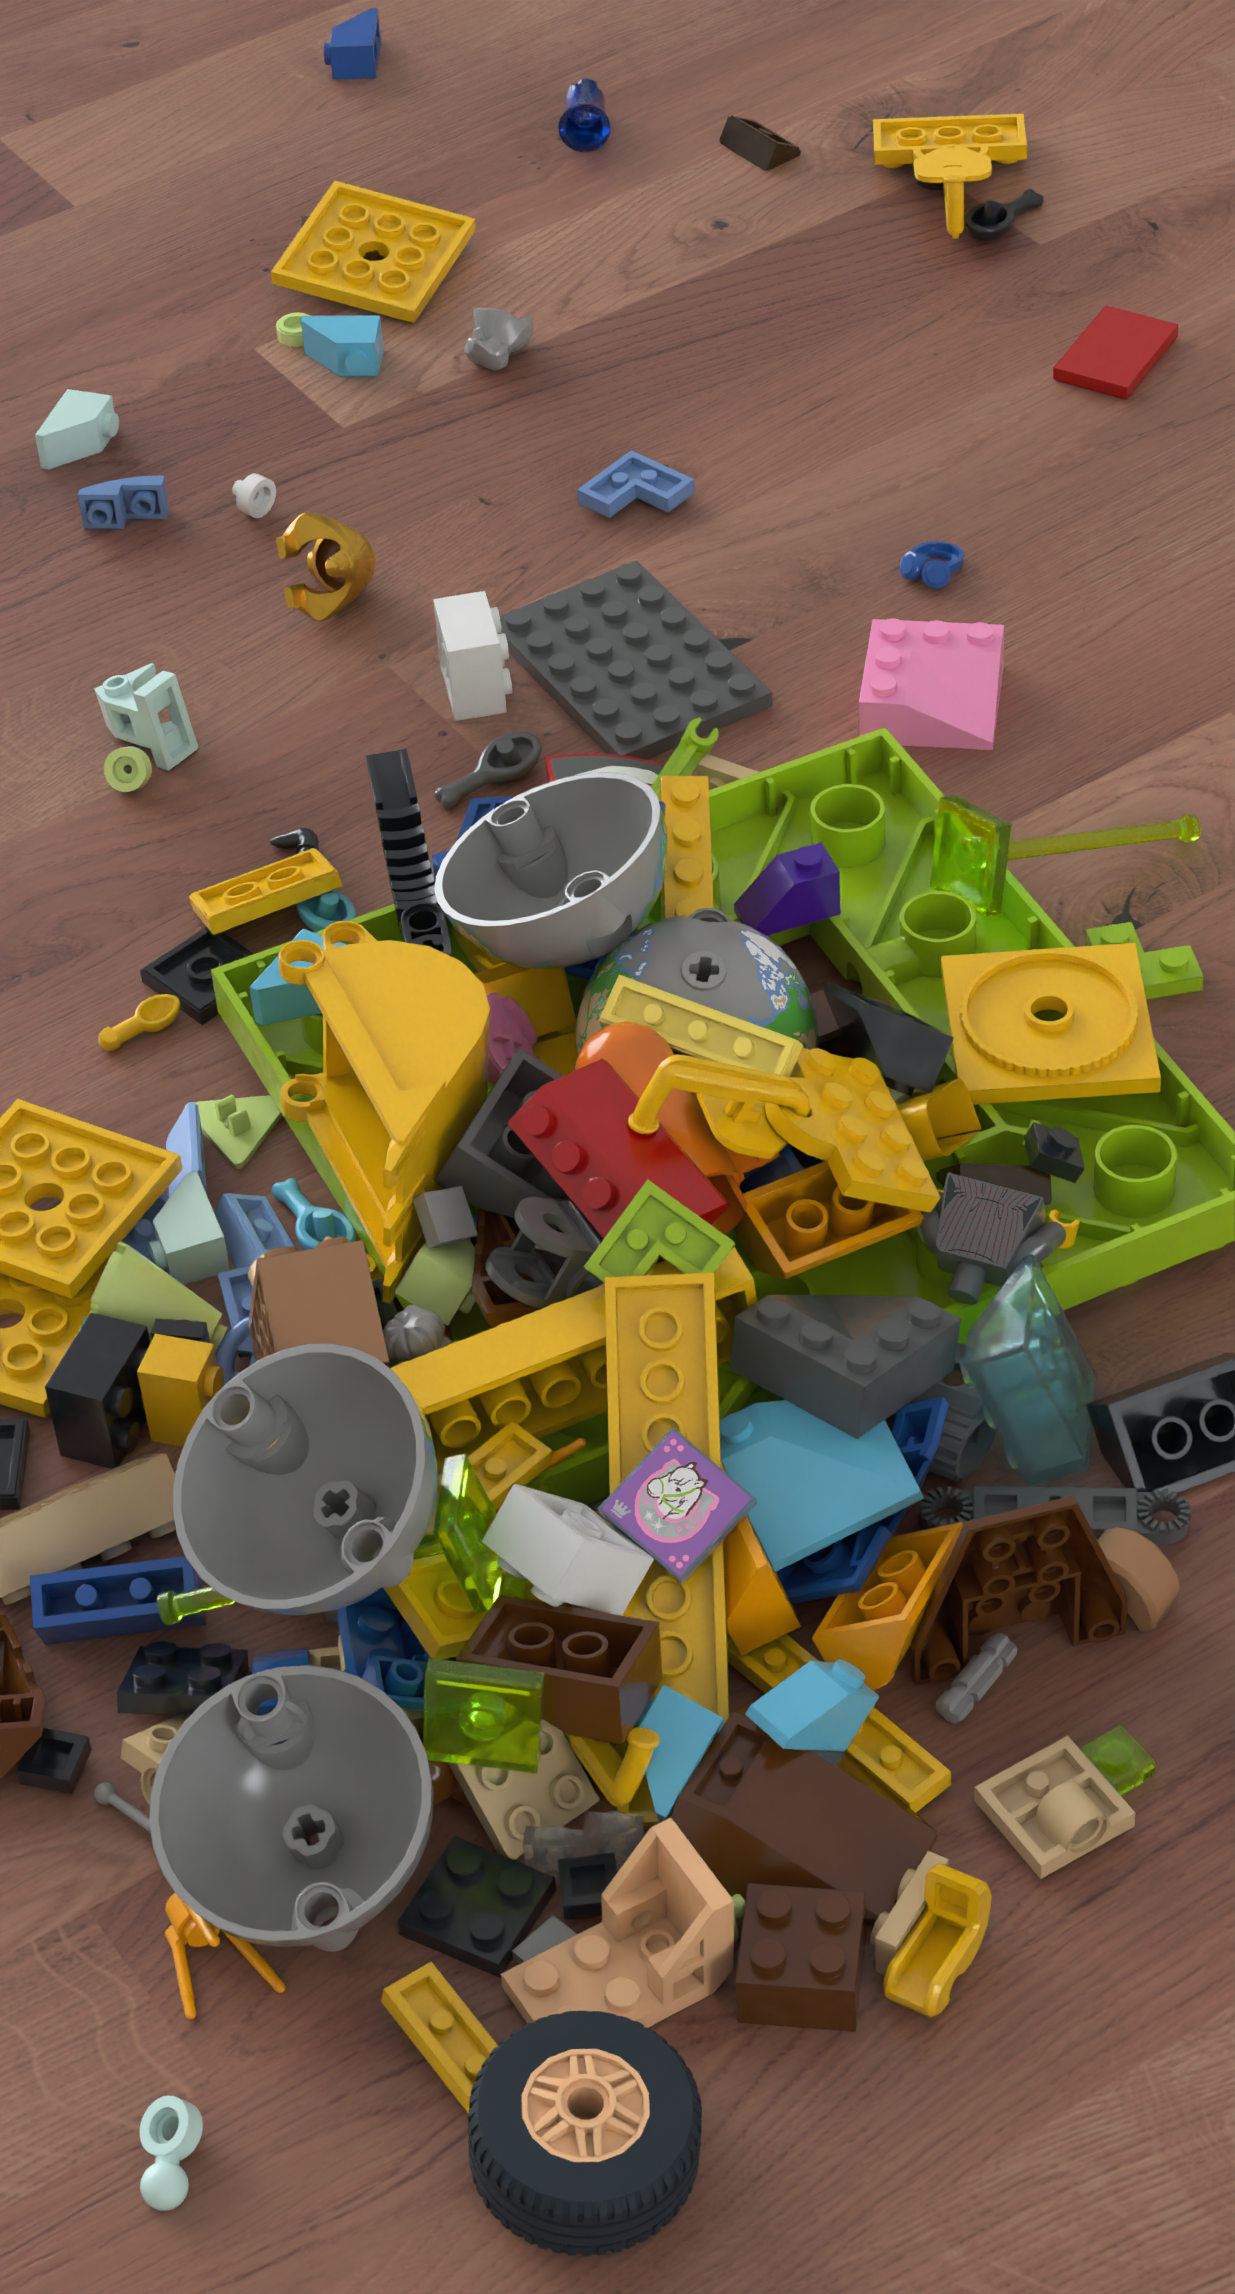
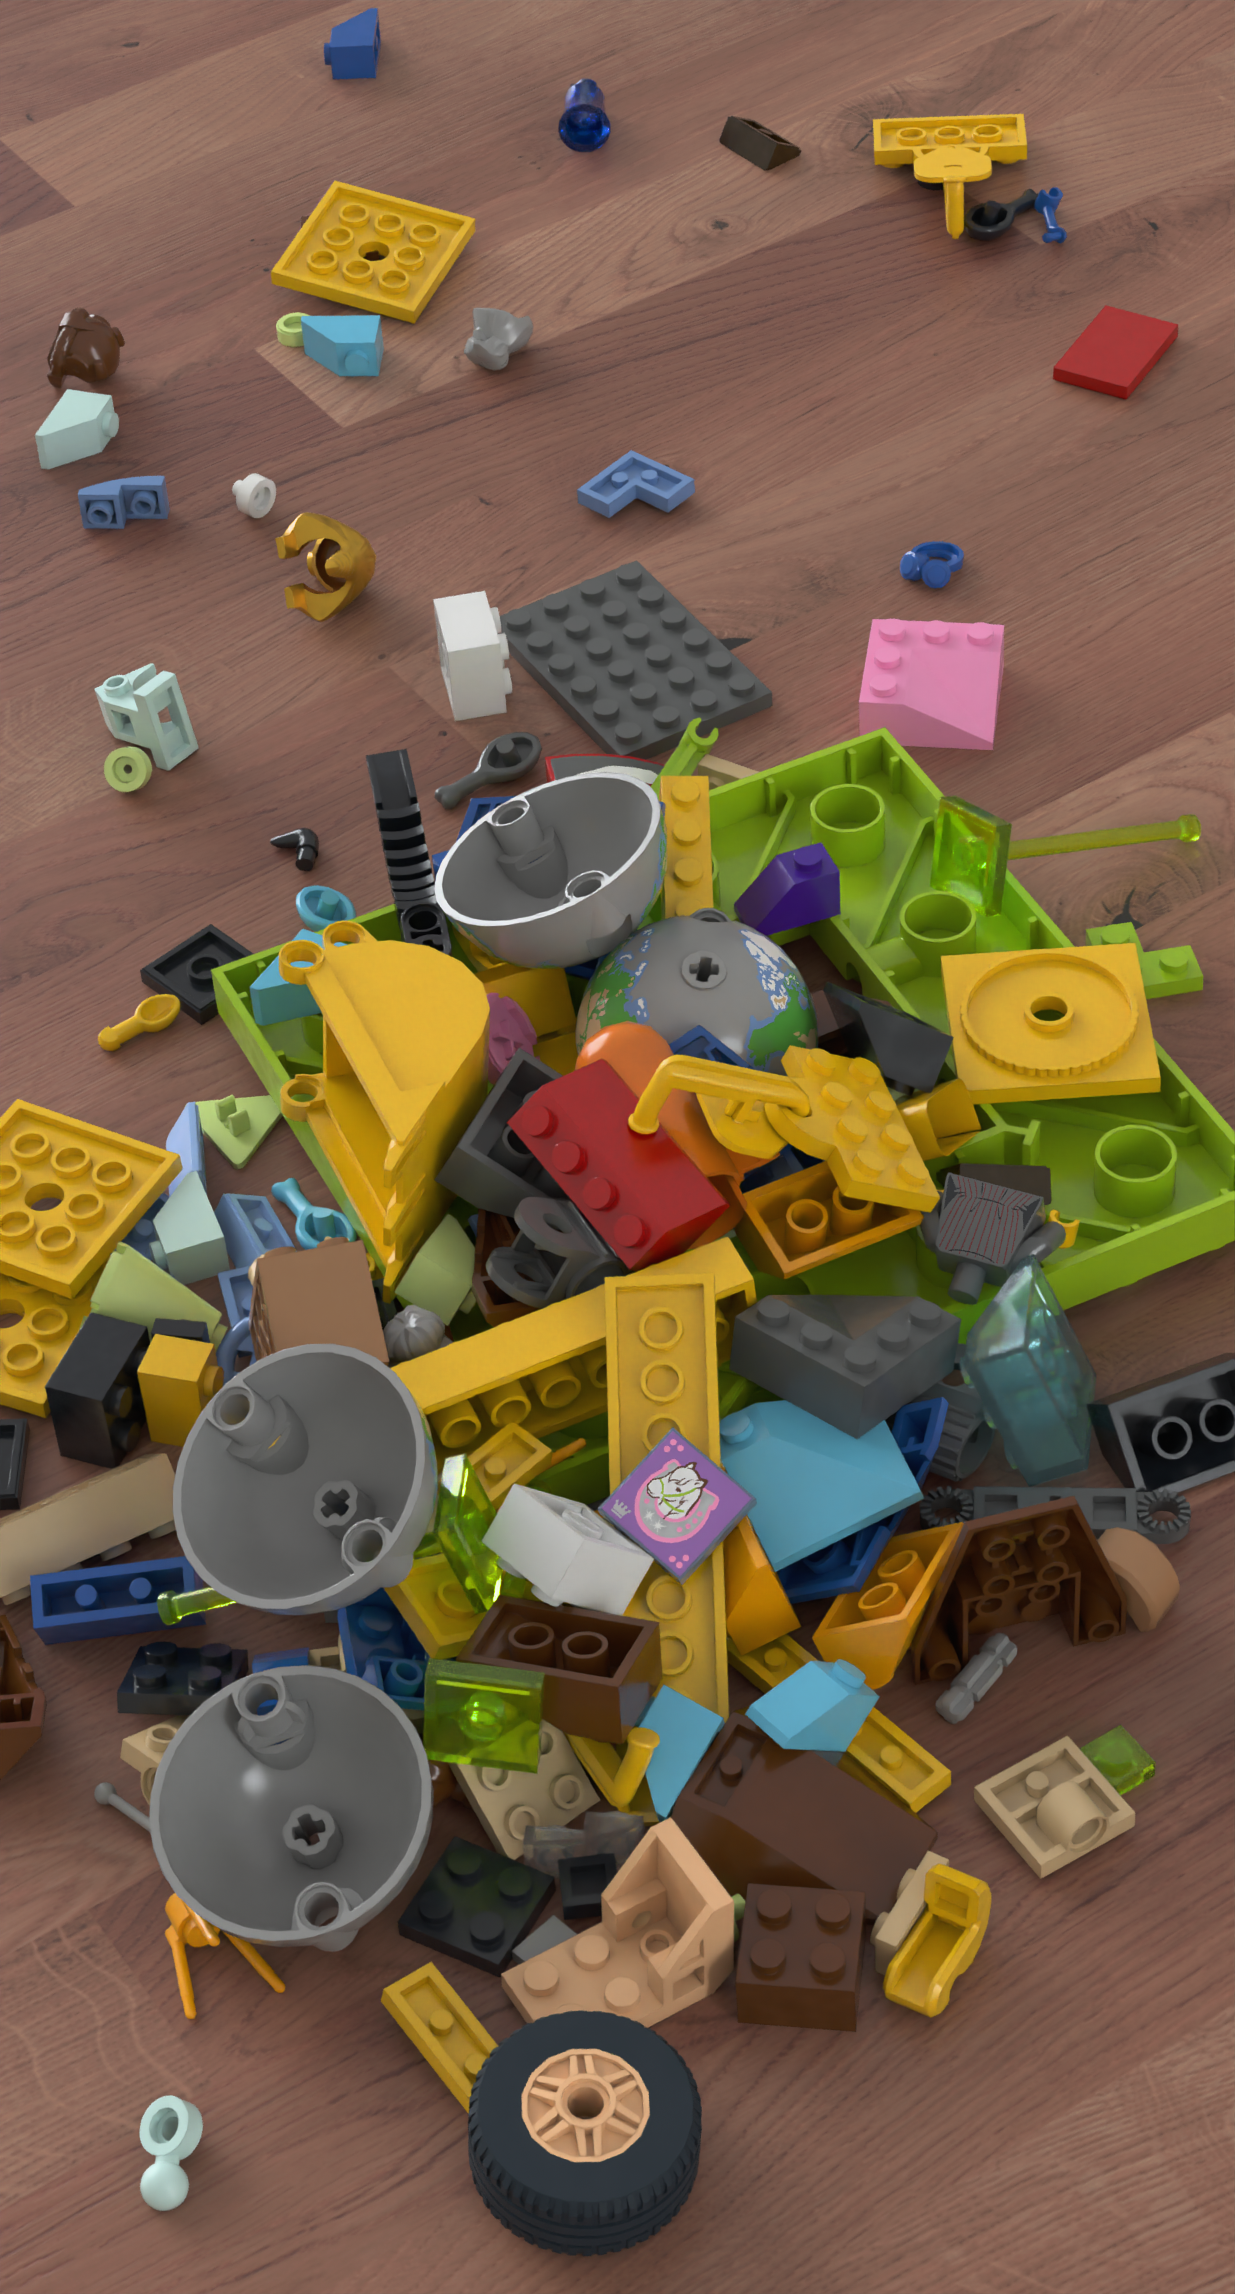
black plate [17,1728,92,1794] -> none
yellow tile [189,848,343,935] -> none
light grey tile [413,1186,478,1248] -> none
lime plate [584,1179,736,1283] -> none
light yellow tile [599,975,803,1077] -> none
black plate [1024,1122,1085,1183] -> none
none -> reddish brown helmet [47,308,125,388]
none -> blue piece [1035,187,1067,243]

